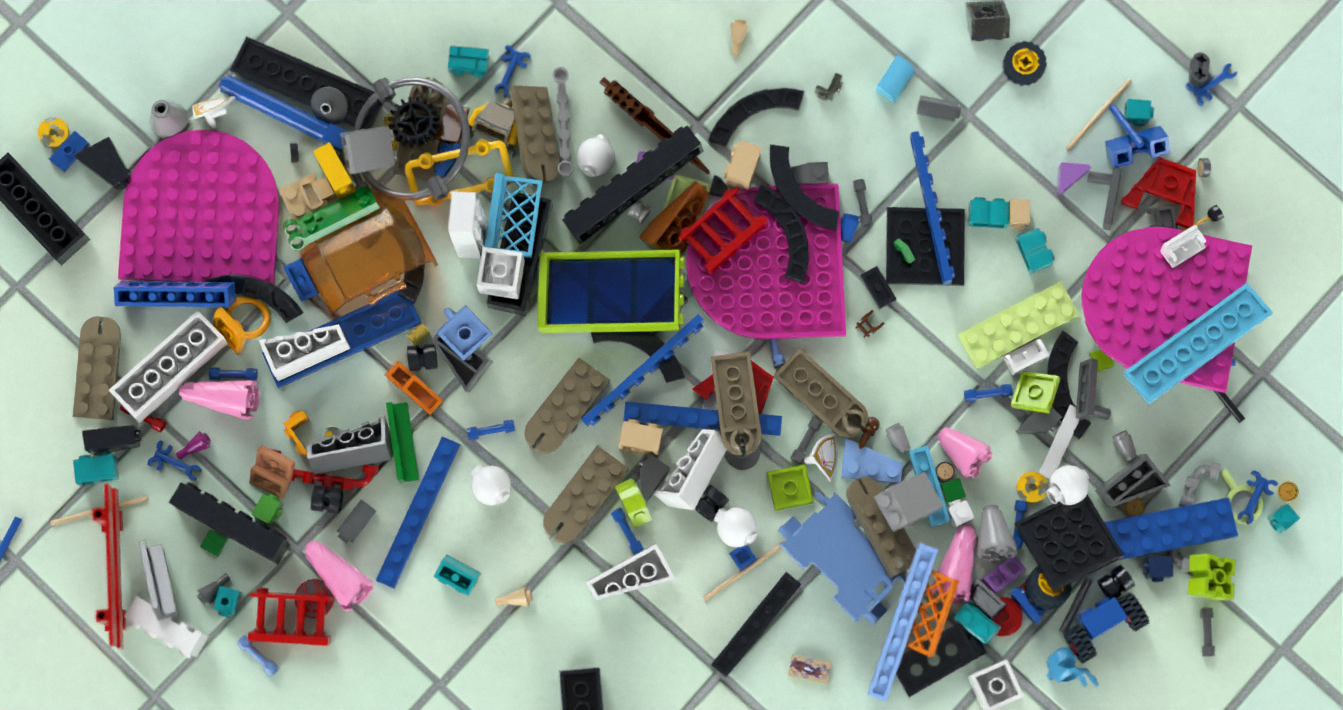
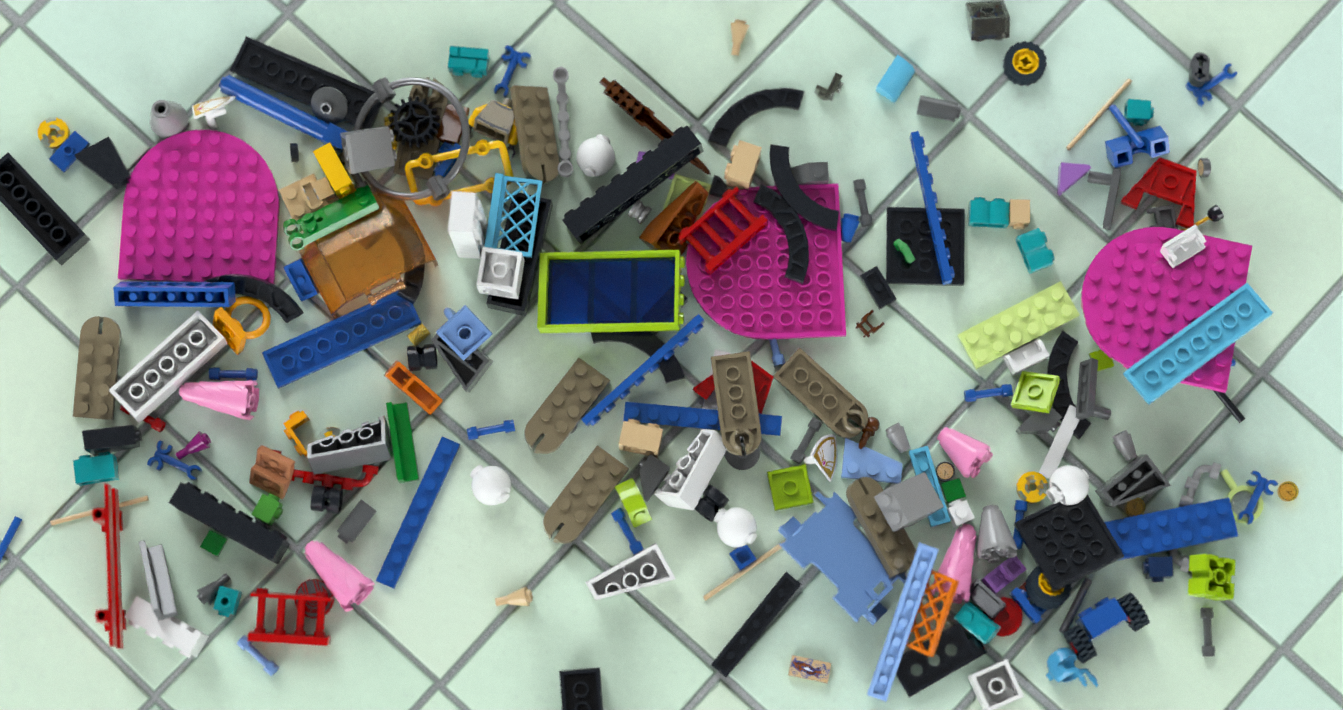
white wedge [259,324,350,381] -> none
teal brick [433,554,481,596] -> none
black wheel [1097,565,1135,599] -> none
teal brick [1267,503,1300,533] -> none

